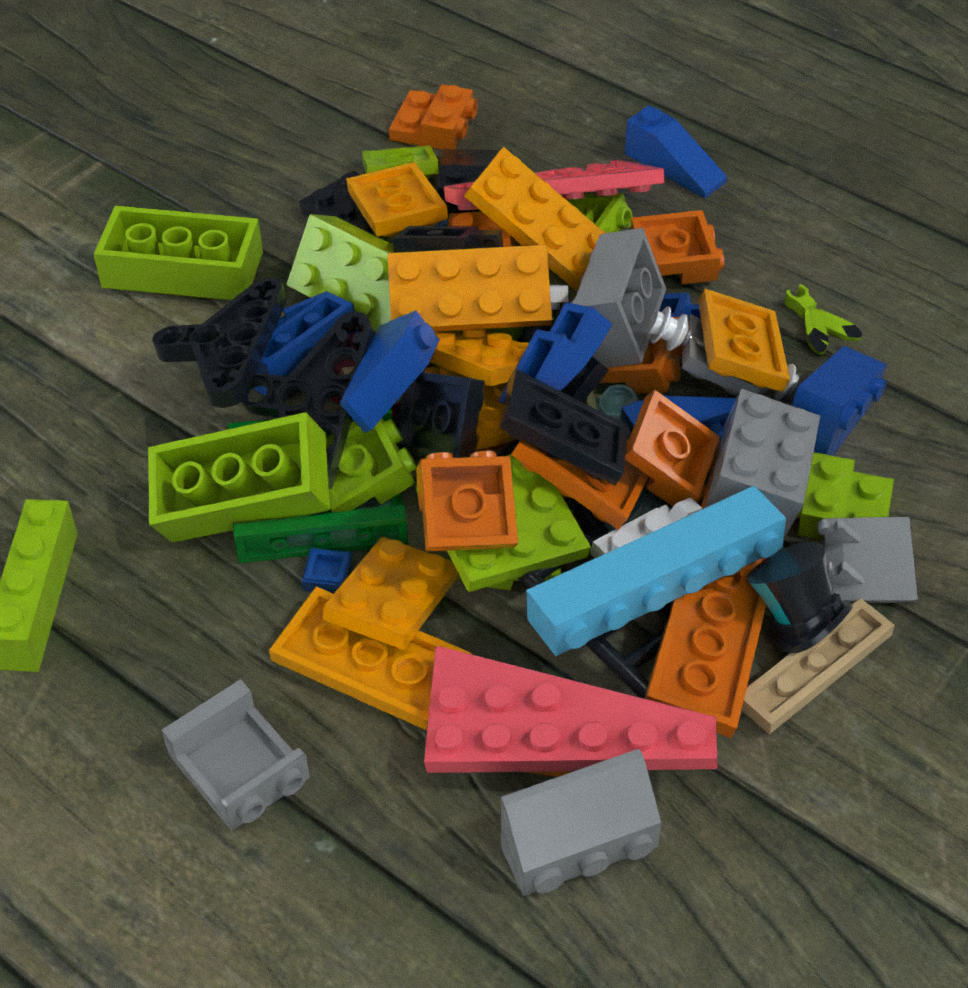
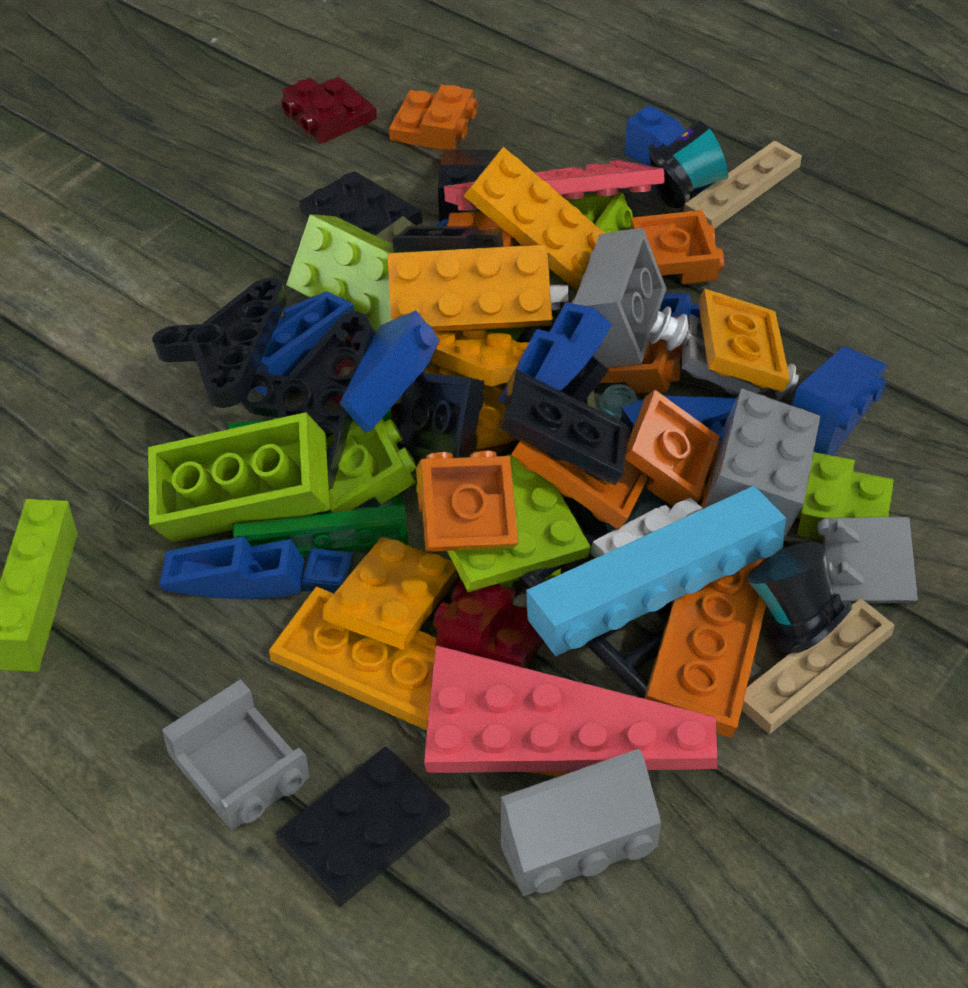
lime brick [93,206,263,300] -> none
light orange plate [346,162,448,237] -> none
lime plate [362,145,439,179] -> none
lime piece [784,284,862,355] -> none
none -> blue slope [159,536,305,599]
none -> black plate [276,746,450,907]
none -> dark red plate [281,76,377,144]
none -> dark red plate [433,582,544,668]
none -> hat [648,120,728,209]
none -> tan plate [684,140,802,229]

